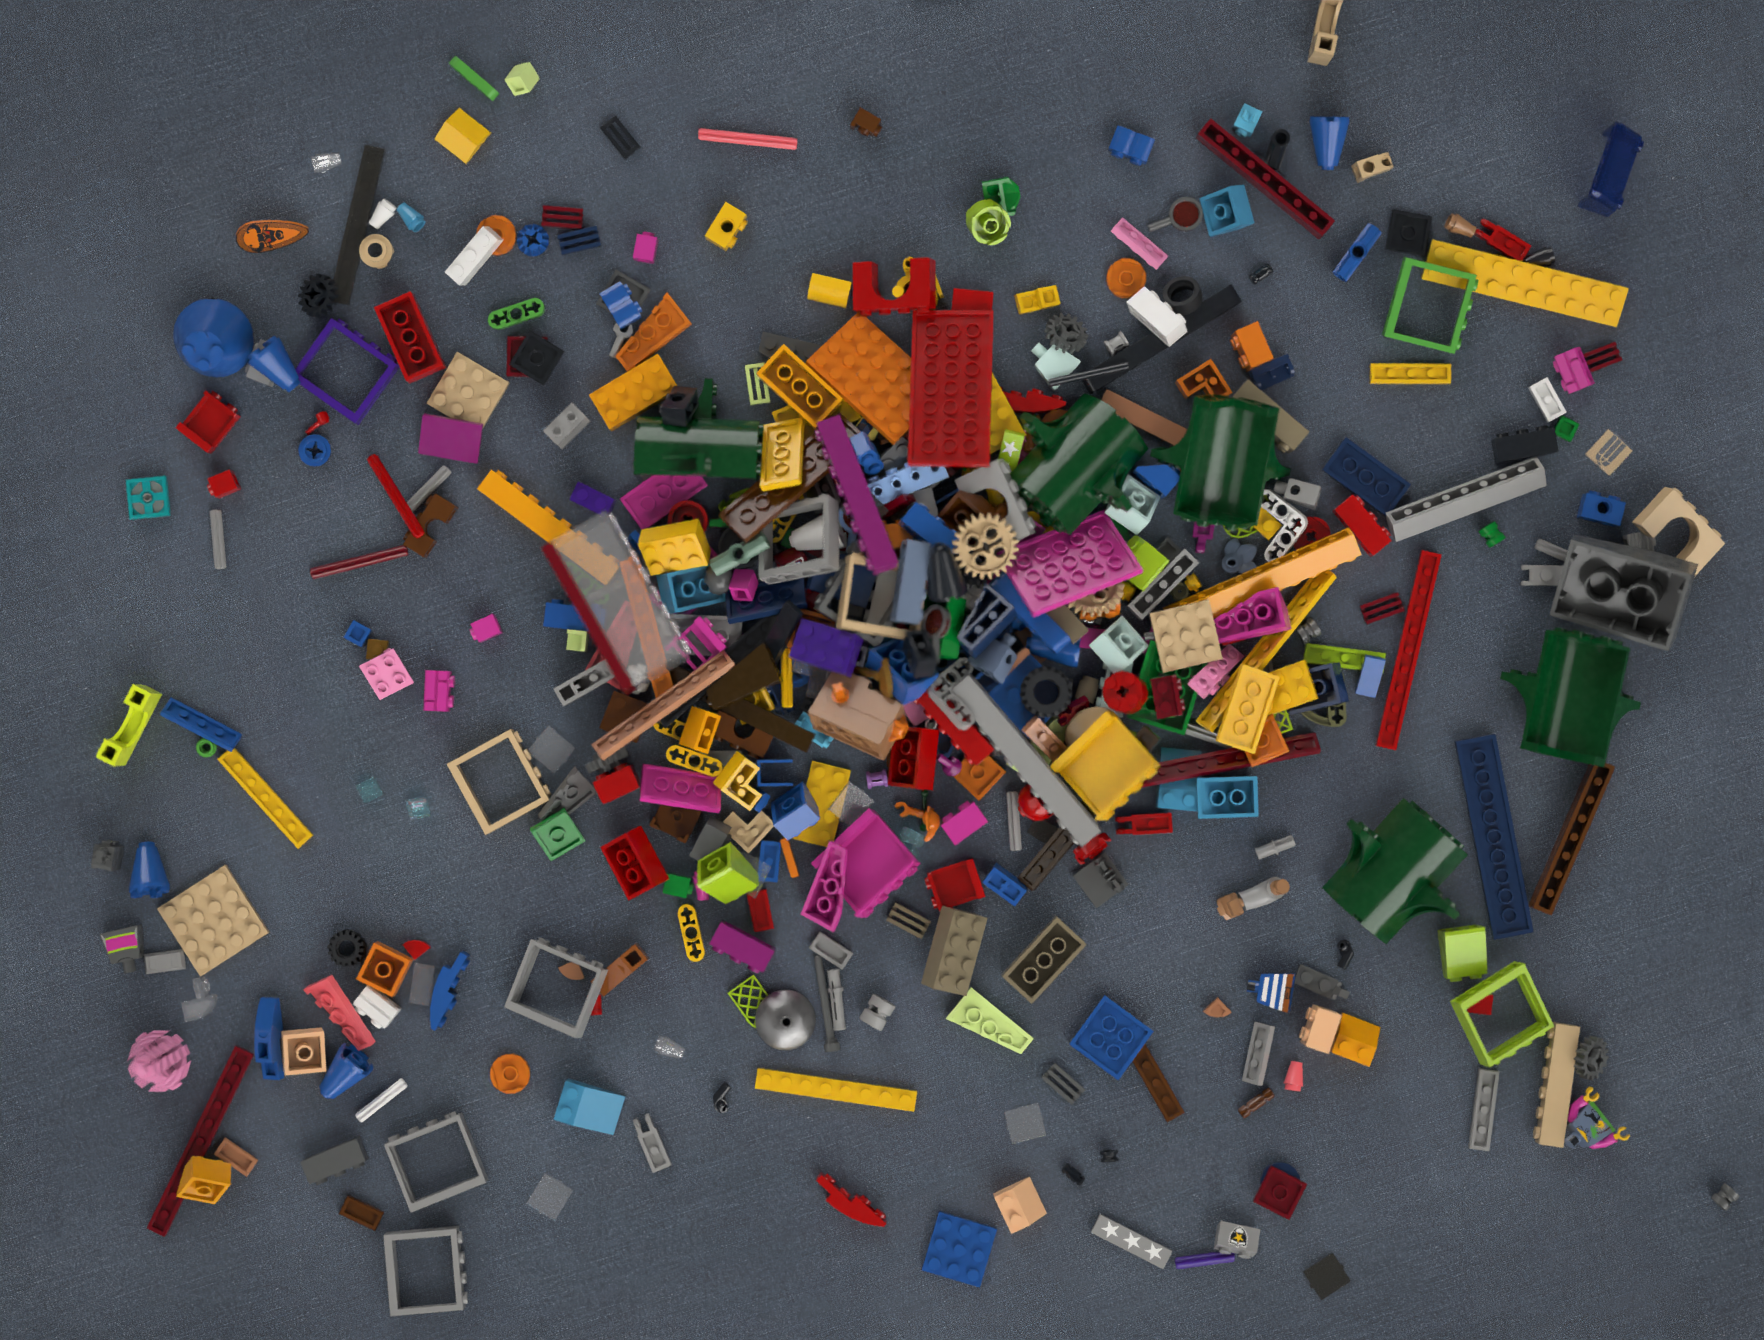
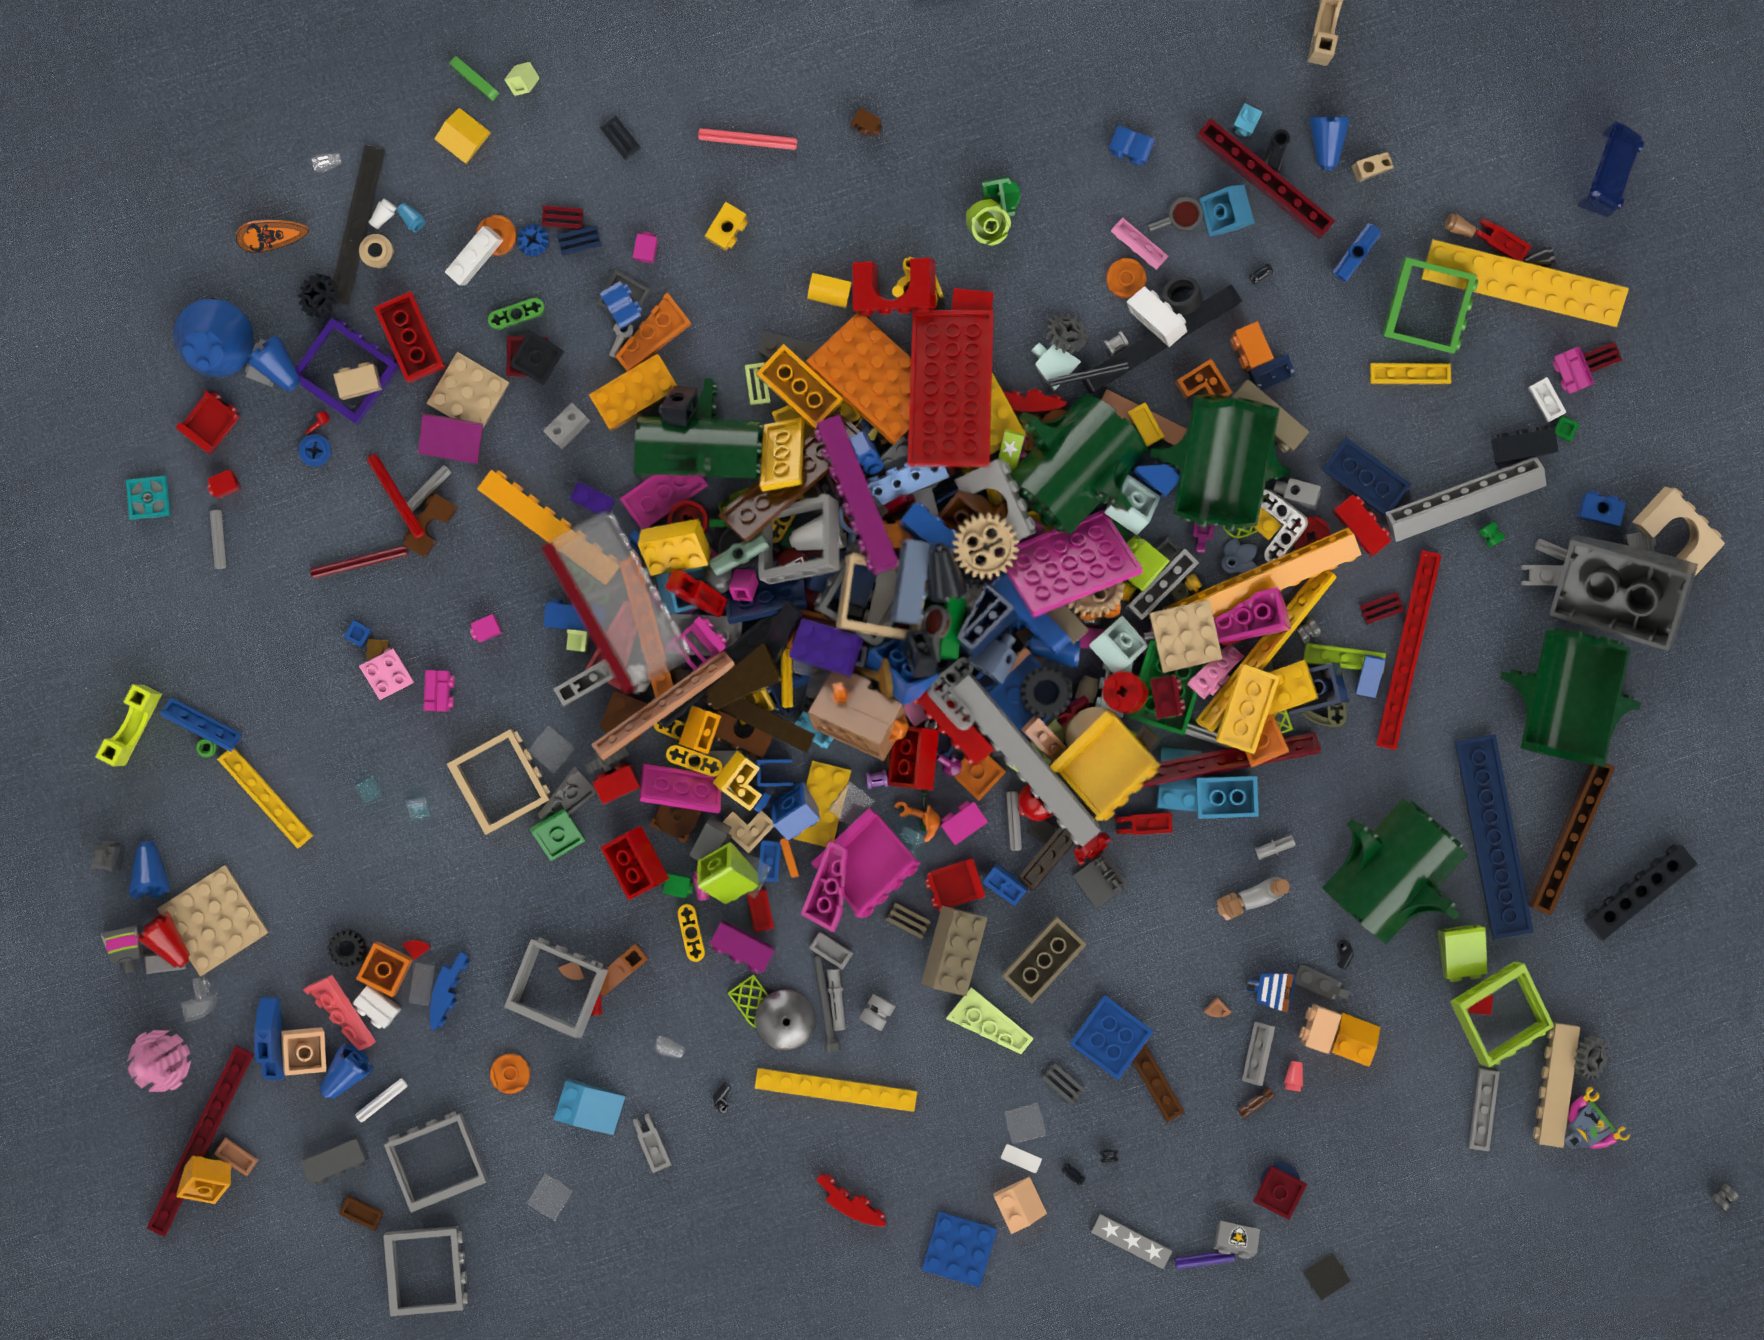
yellow slope [1014,285,1061,315] -> none
black tile [1385,209,1432,257] -> none
clear piece [1585,428,1634,476] -> none
none -> red cone [135,911,190,968]
none -> tan brick [334,362,382,400]
none -> red slope [665,570,728,617]
none -> white sticker [1001,1144,1042,1173]
none -> yellow tile [1127,402,1165,447]
none -> black brick [1584,844,1698,940]

